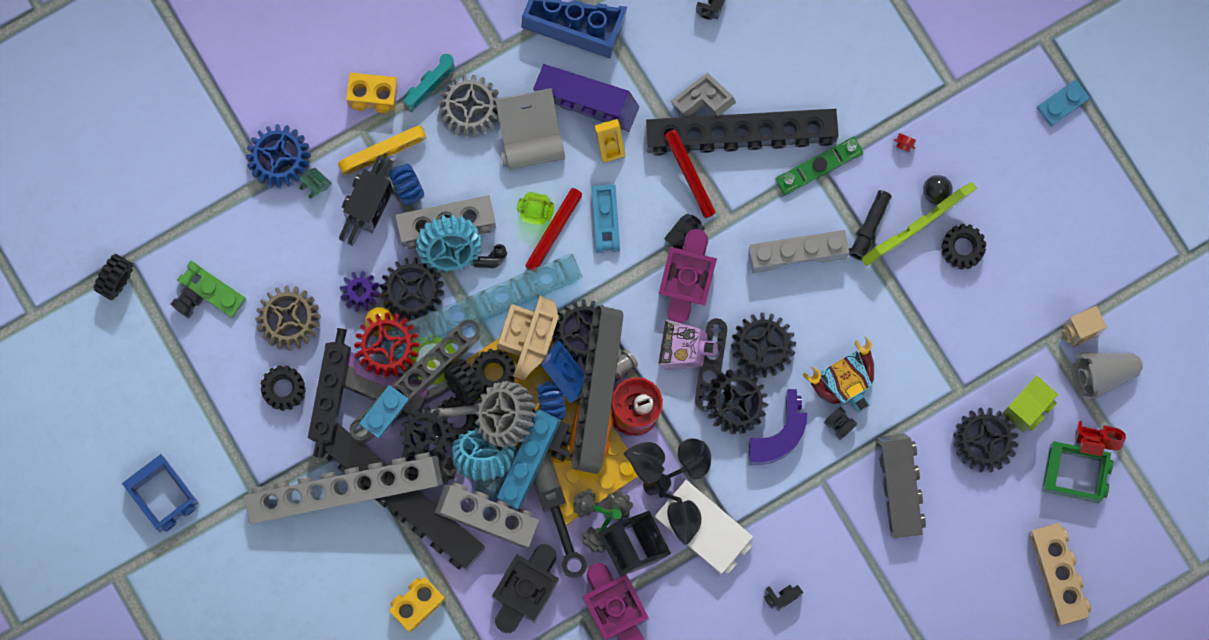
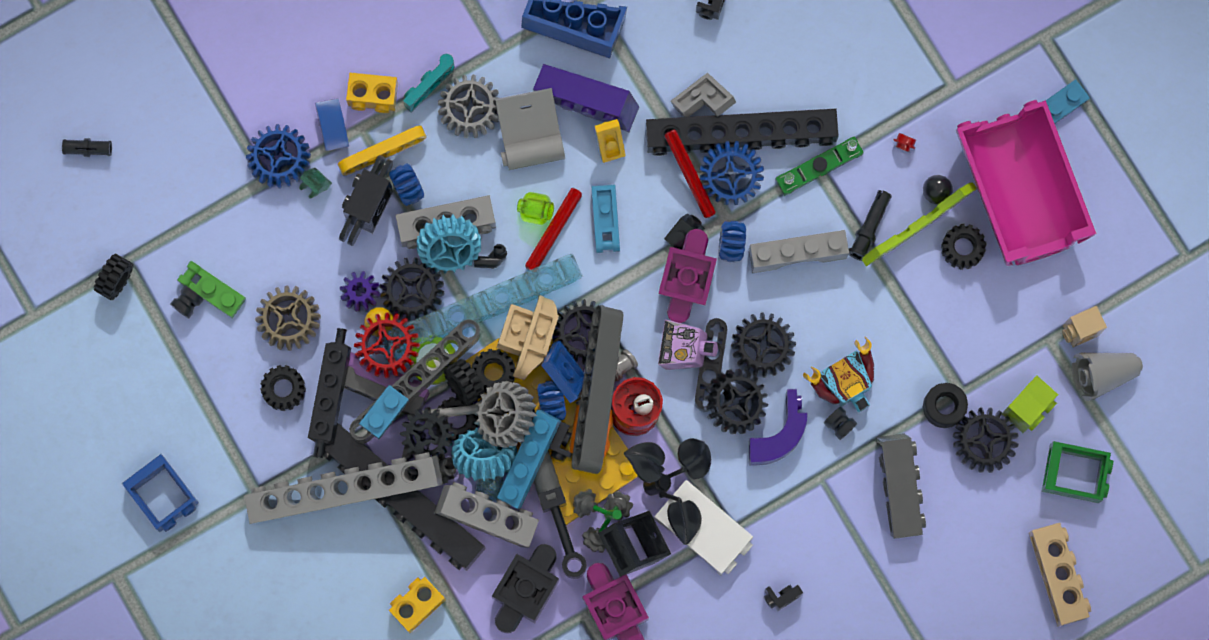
red piece [1075,421,1126,456] -> none
none -> black pin [62,138,112,157]
none -> blue slope [315,98,349,151]
none -> blue gear [700,141,764,205]
none -> blue gear [718,221,746,262]
none -> black tyre [922,382,968,428]
none -> dark pink cylinder [956,100,1096,266]

